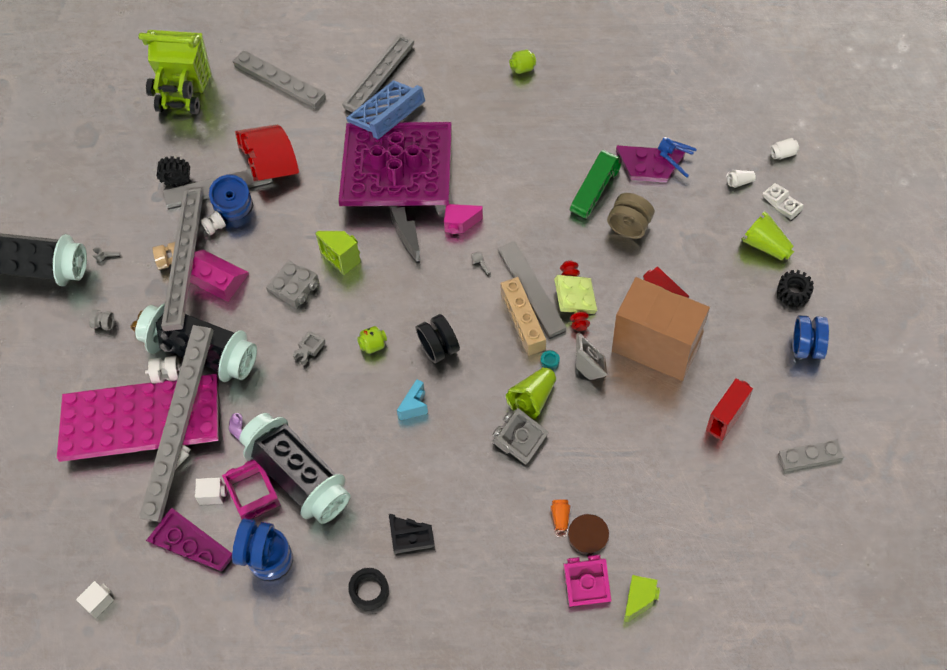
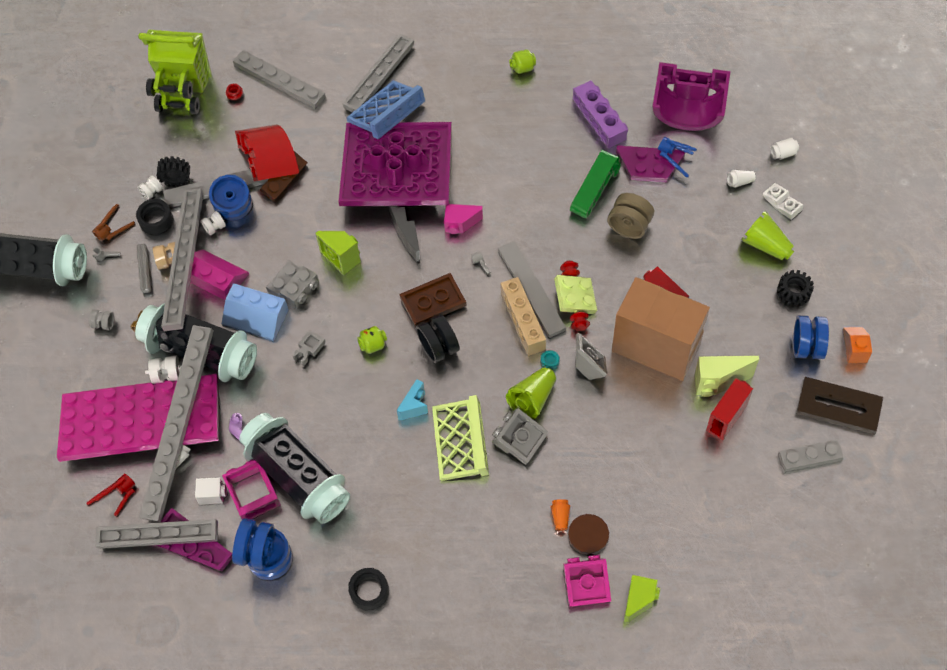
white brick [76,581,114,619] -> none
black wing [389,514,435,554] -> none
none -> red plant [86,473,136,516]
none -> dark orange plant [92,204,135,242]
none -> light grey plate [95,519,218,549]
none -> black tyre [136,199,173,235]
none -> light grey axle [136,244,151,294]
none -> white wheel [137,175,163,200]
none -> light blue slope [221,283,289,341]
none -> red plate [226,83,243,100]
none -> reddish brown plate [260,151,308,202]
none -> reddish brown plate [399,273,467,327]
none -> yellowish green fence [432,395,489,481]
none -> medium lavender brick [573,80,628,149]
none -> magenta piece [653,62,731,131]
none -> yellowish green slope [694,356,759,397]
none -> dark brown piece [796,377,883,435]
none -> orange slope [843,327,872,363]

